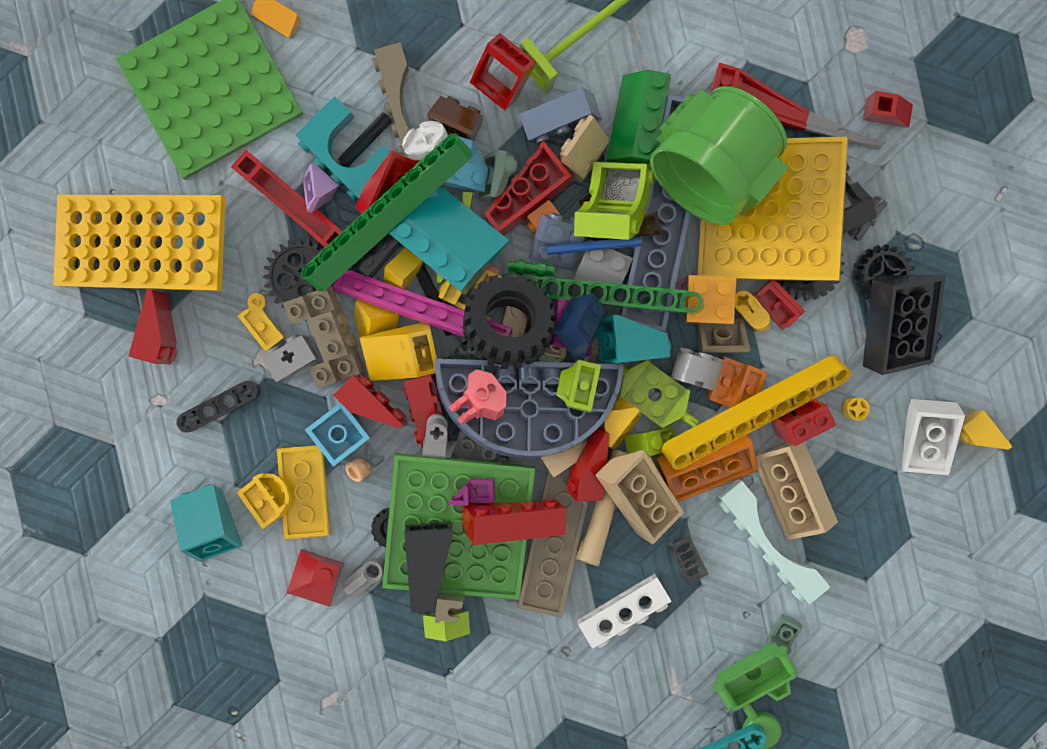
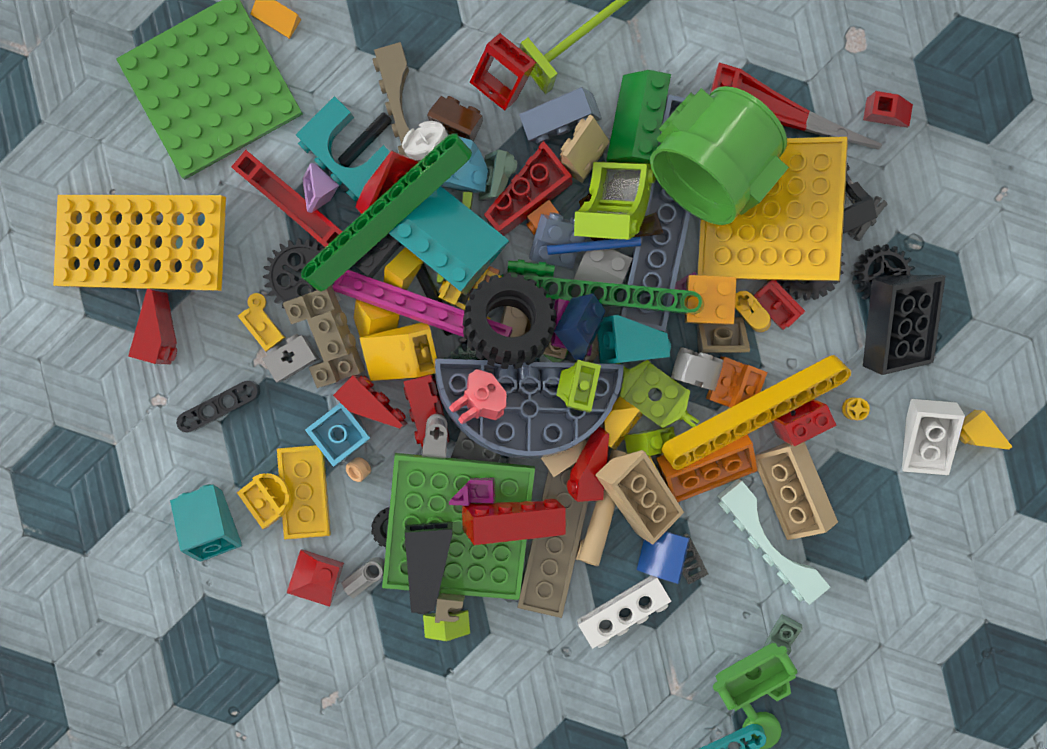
none -> blue slope [637,531,690,584]

